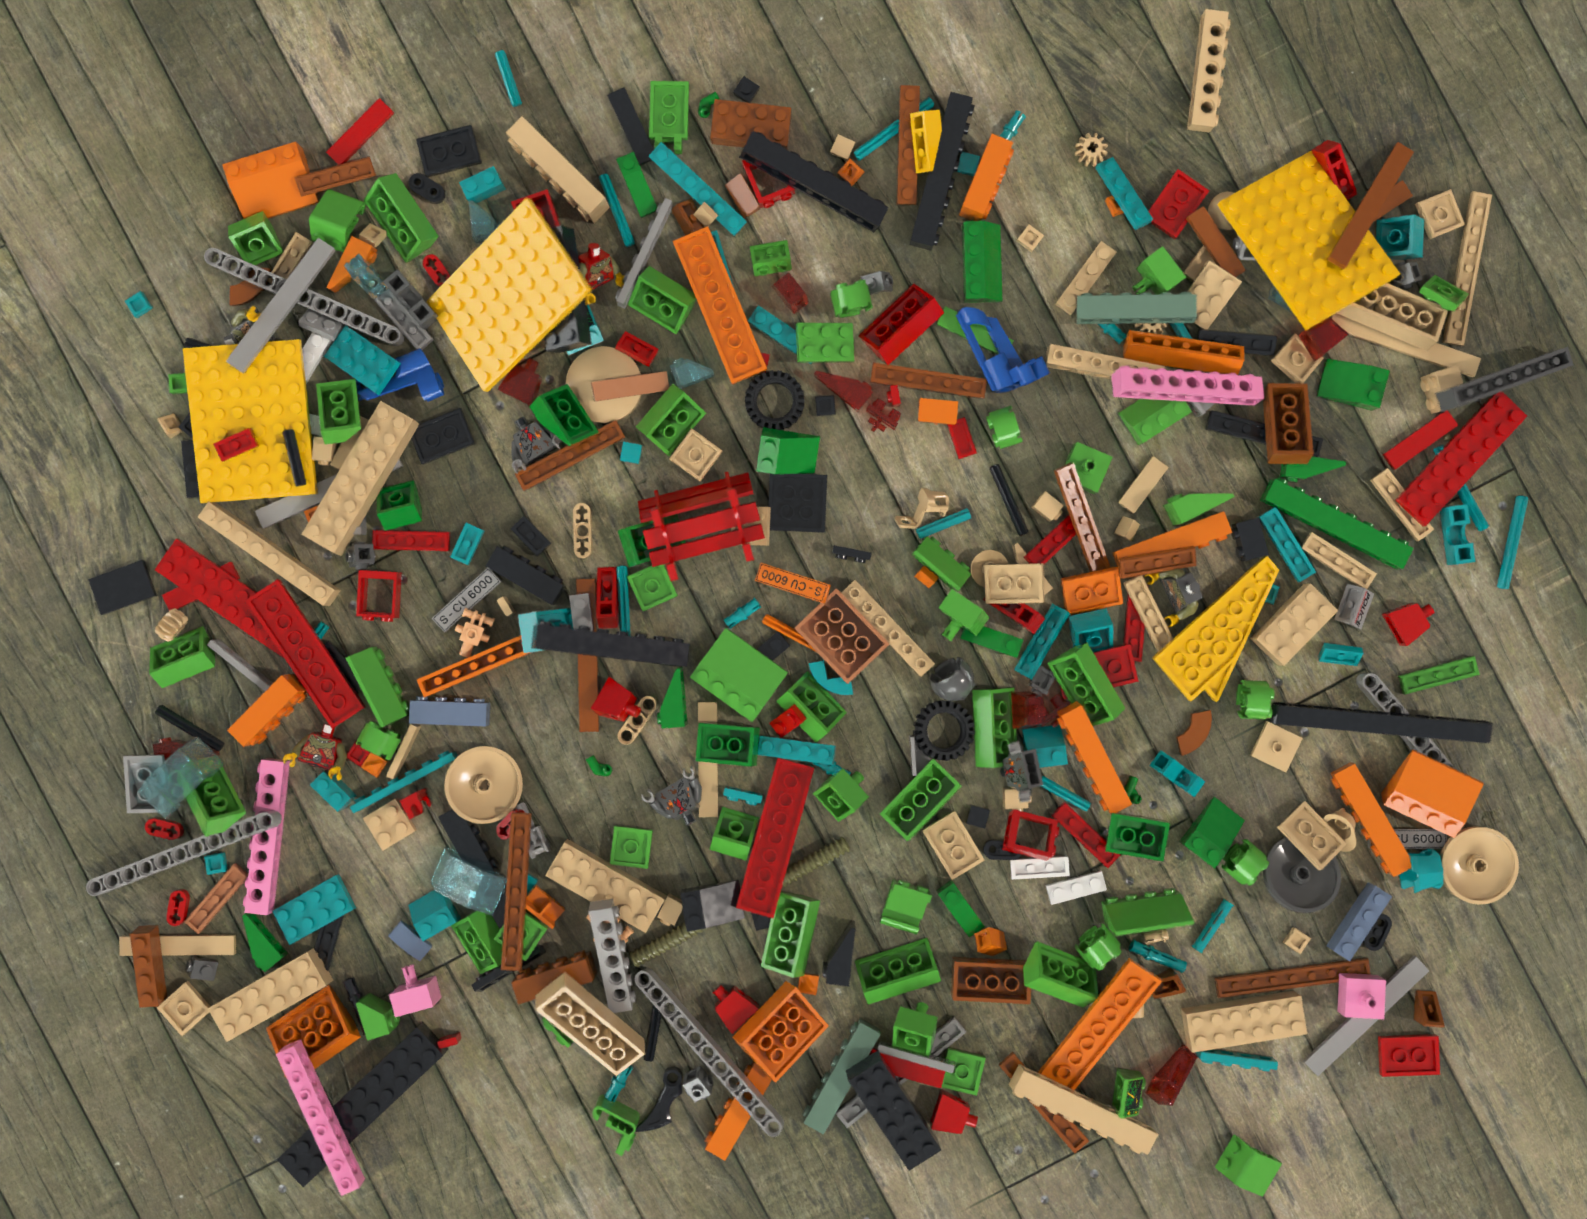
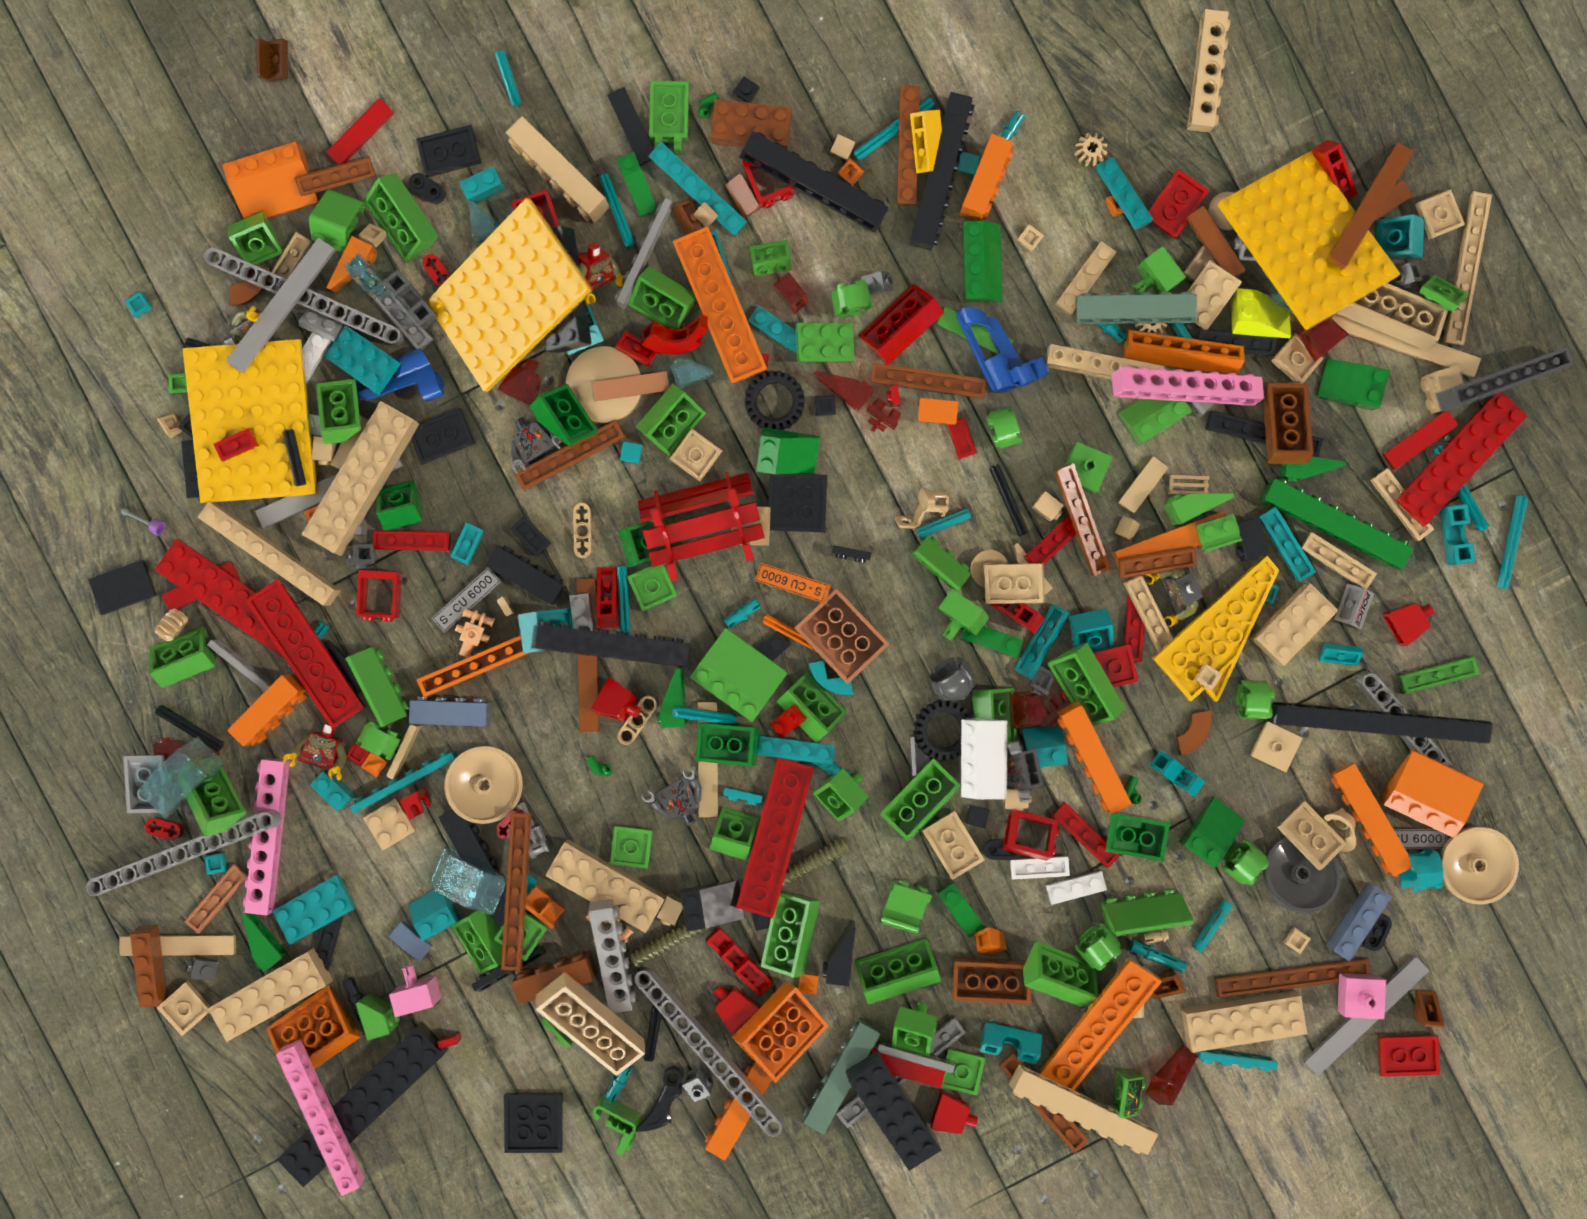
red beam [166,889,190,926] -> none
tan brick [841,580,935,677] -> none
orange tile [914,566,939,588] -> none
teal axle [1041,776,1091,811] -> none
orange tile [1060,567,1123,615] -> none
bright green piece [1215,1134,1282,1197] -> none
none -> medium lavender hinge [121,508,166,536]
none -> reddish brown bracket [256,38,288,82]
none -> black plate [504,1093,563,1153]
none -> red arch [641,313,708,355]
none -> teal axle [672,707,737,725]
none -> red slope [705,926,774,997]
none -> white slope [961,718,1007,799]
none -> teal arch [979,1022,1042,1064]
none -> tan tile [1169,475,1209,495]
none -> tan plate [1194,663,1222,690]
none -> bright green plate [1195,514,1242,552]
none -> neon yellow slope [1231,288,1291,338]

